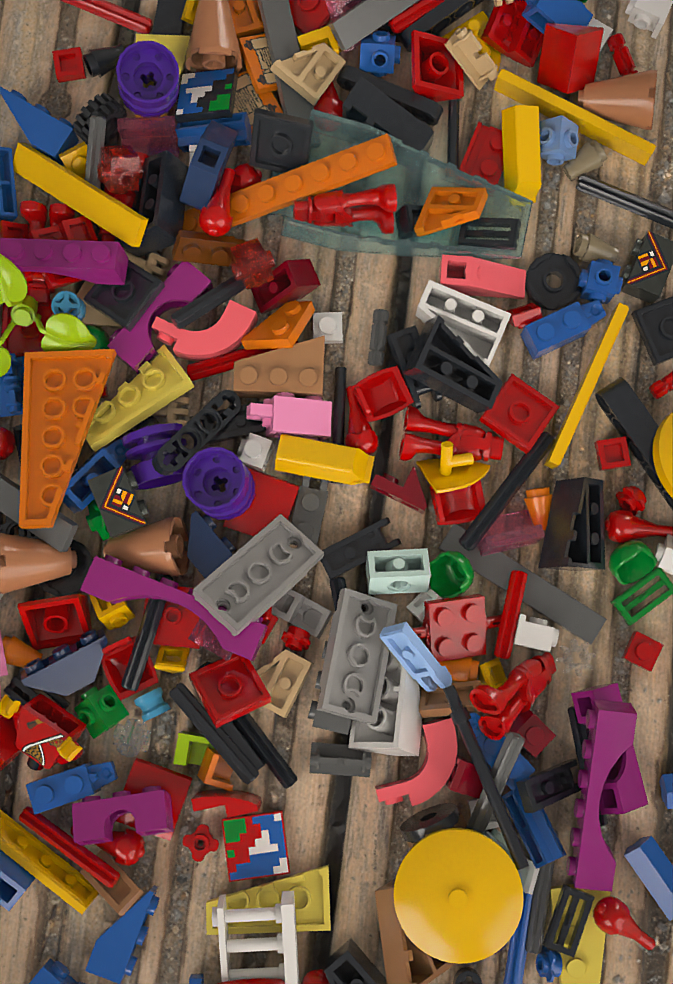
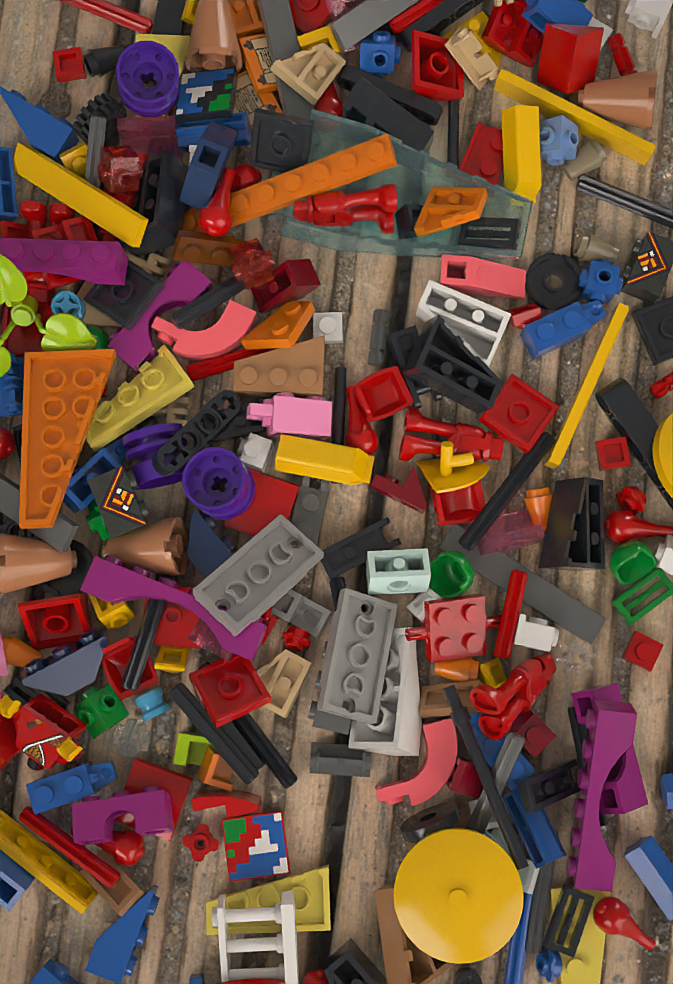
light blue hinge [380,622,452,692] -> none

